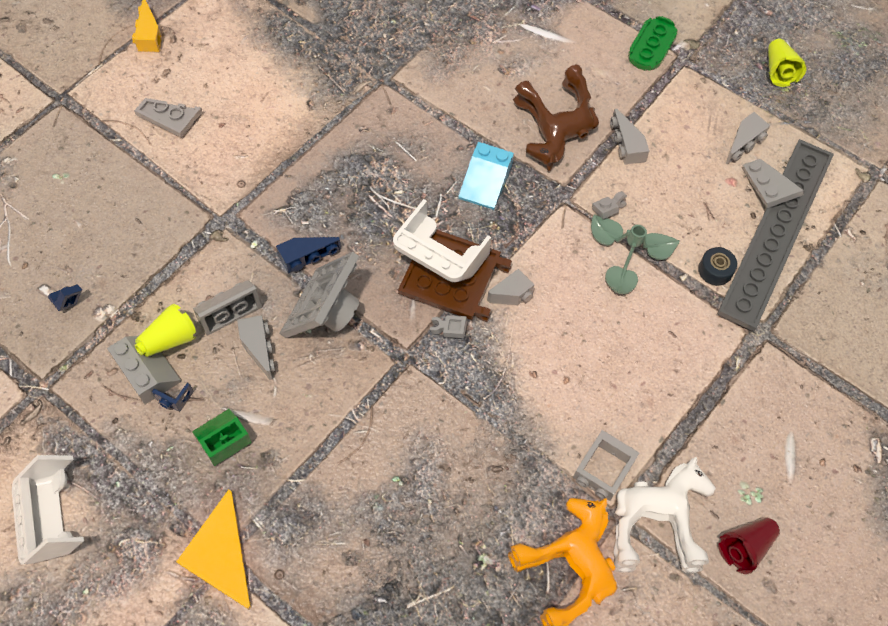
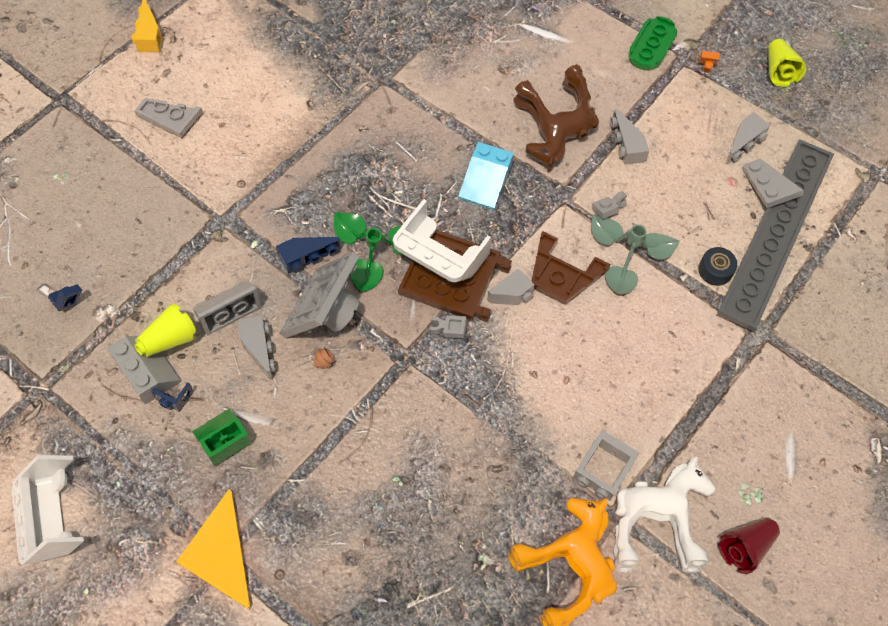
none -> nougat plate [313,347,335,368]
none -> green plant [333,212,406,292]
none -> reddish brown wing [531,231,611,304]
none -> orange tile [698,51,720,73]

